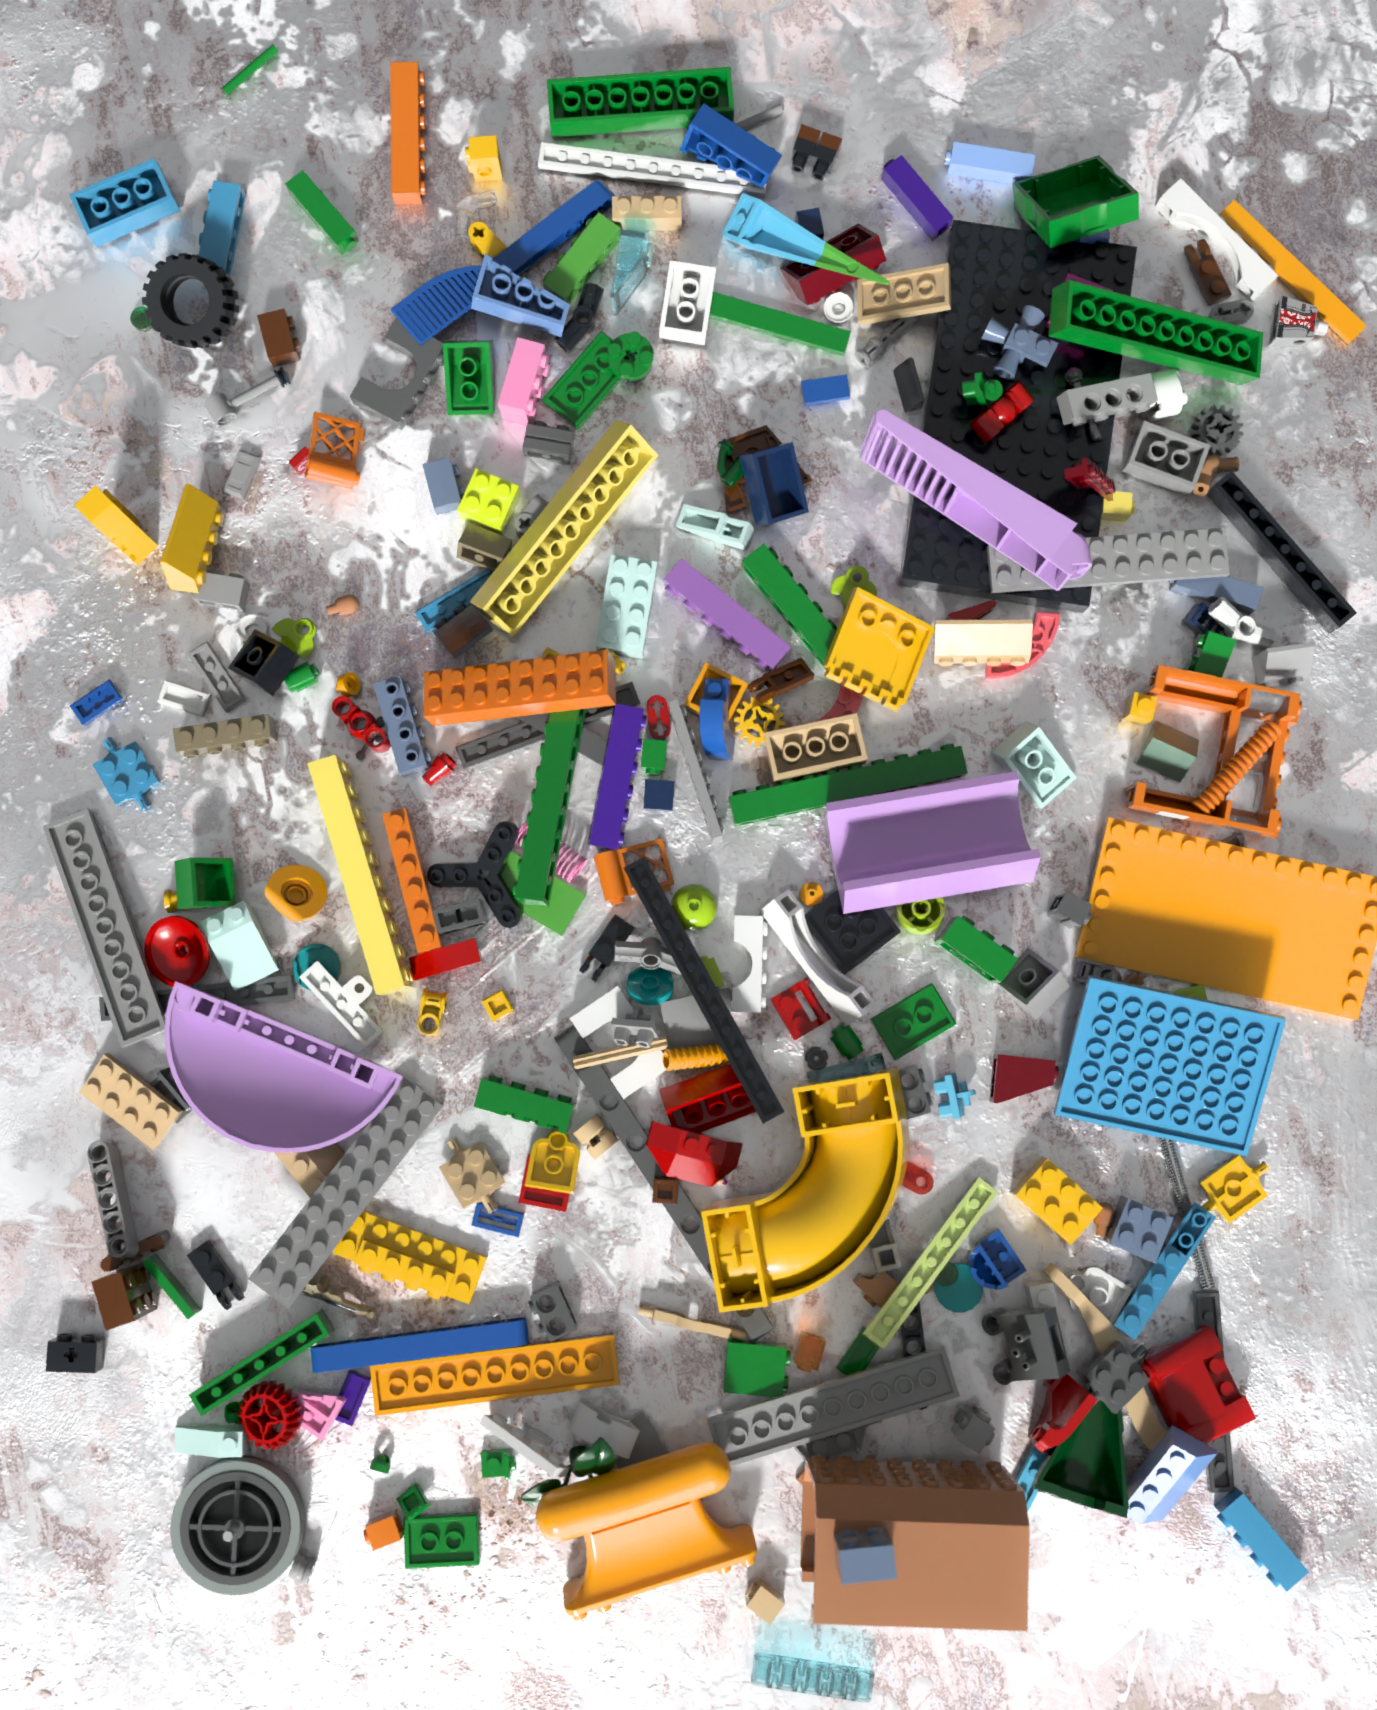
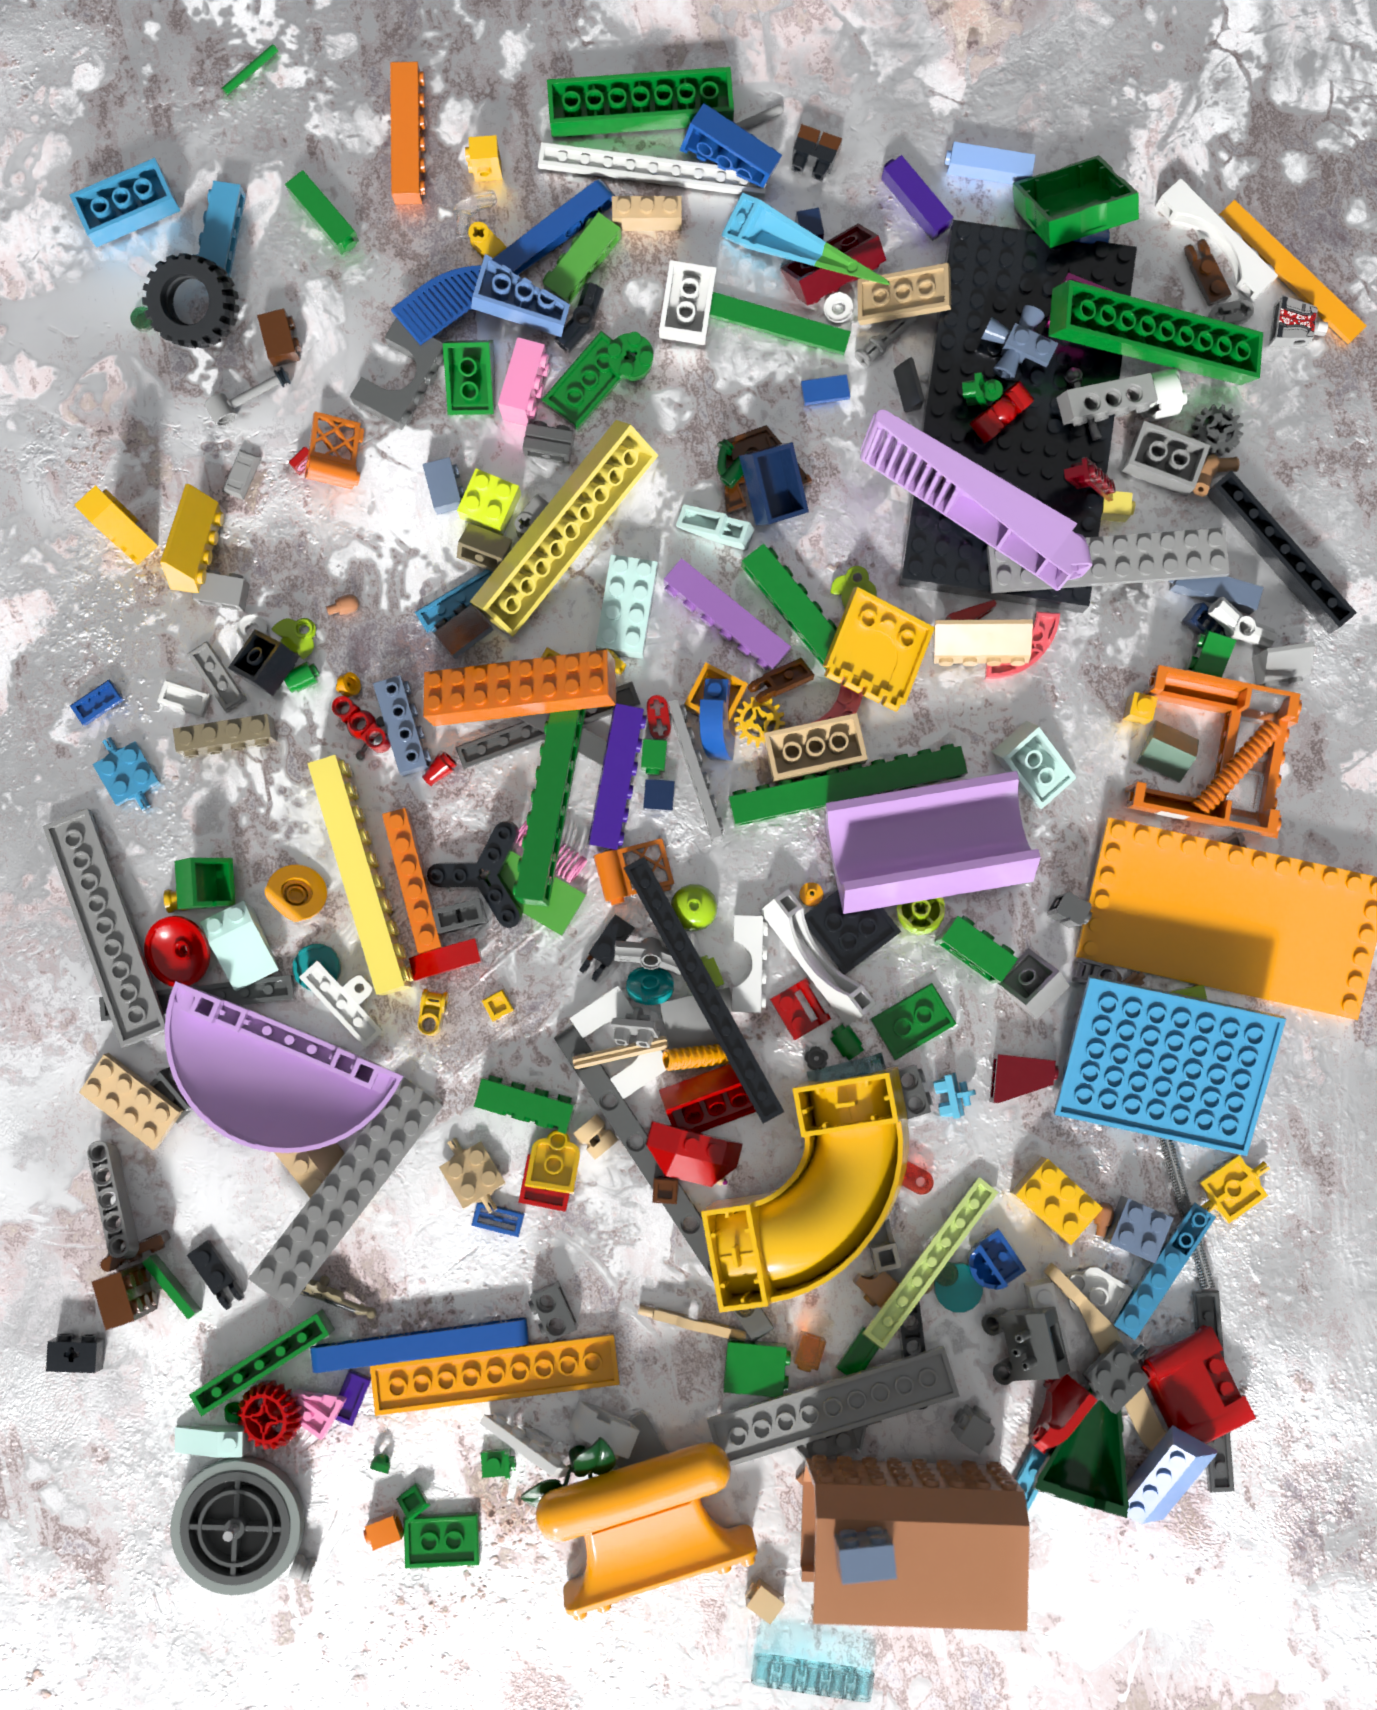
yellow plate [333,1211,488,1305] -> none
clear light blue slope [610,229,653,316] -> none
dark azure brick [1214,1487,1309,1592] -> none

